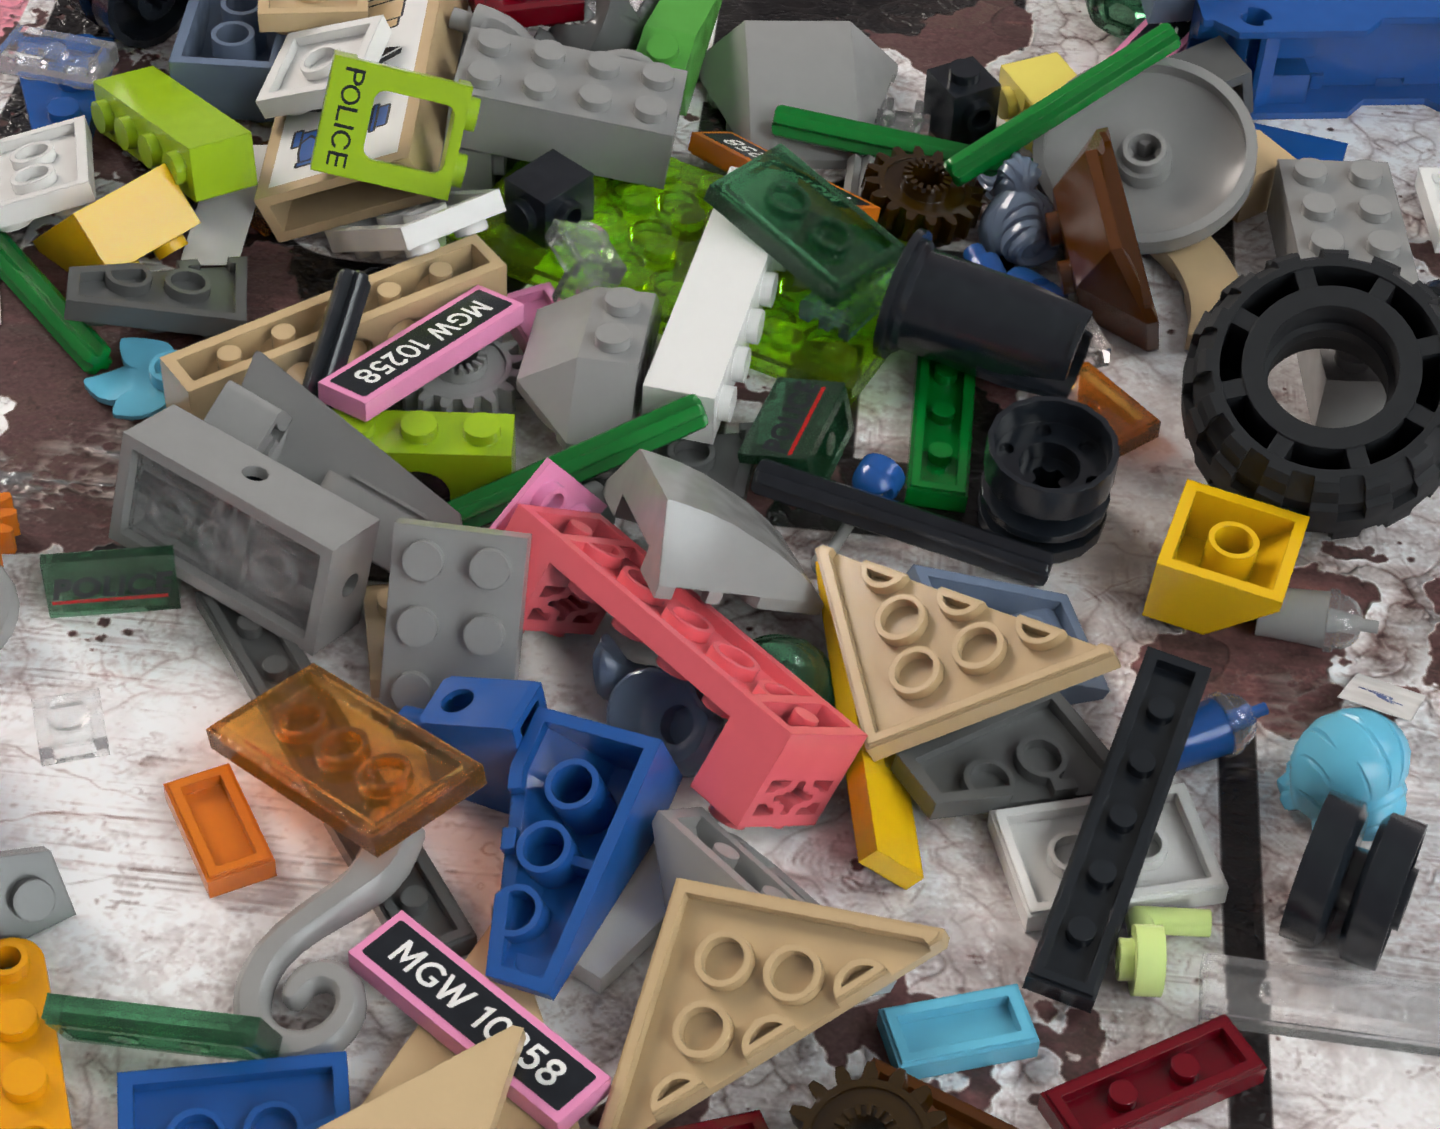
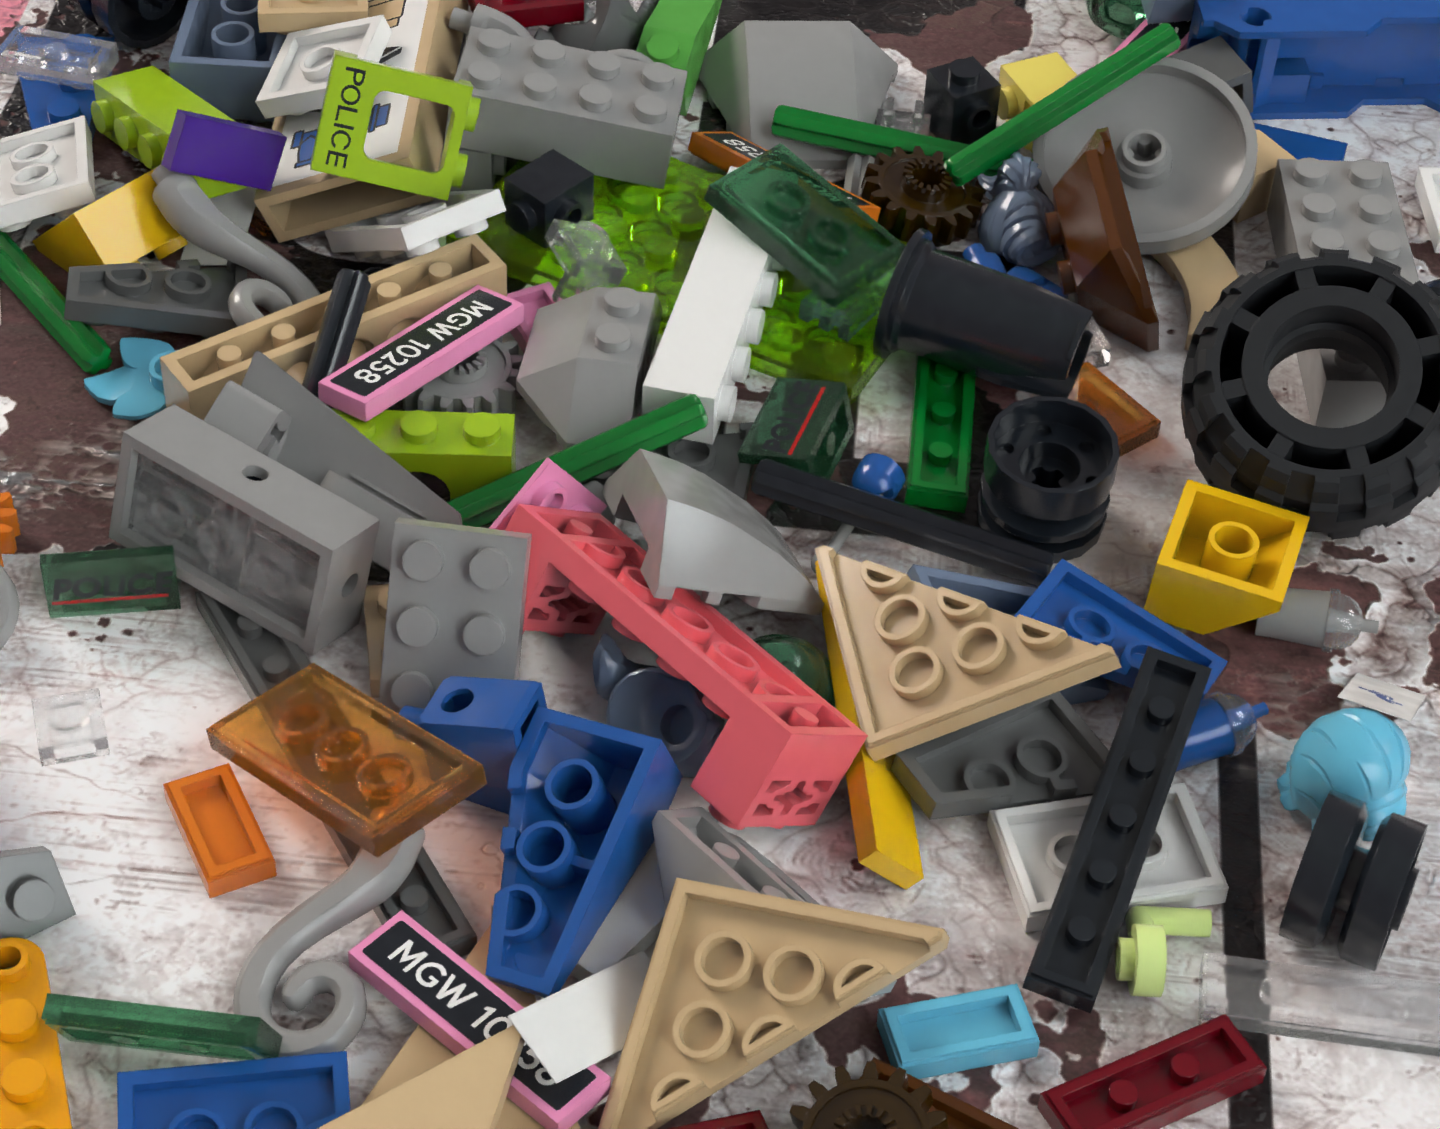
none -> light grey plant [152,165,320,326]
none -> dark purple tile [161,109,287,191]
none -> white sticker [507,951,650,1084]
none -> blue wing [1014,559,1228,702]

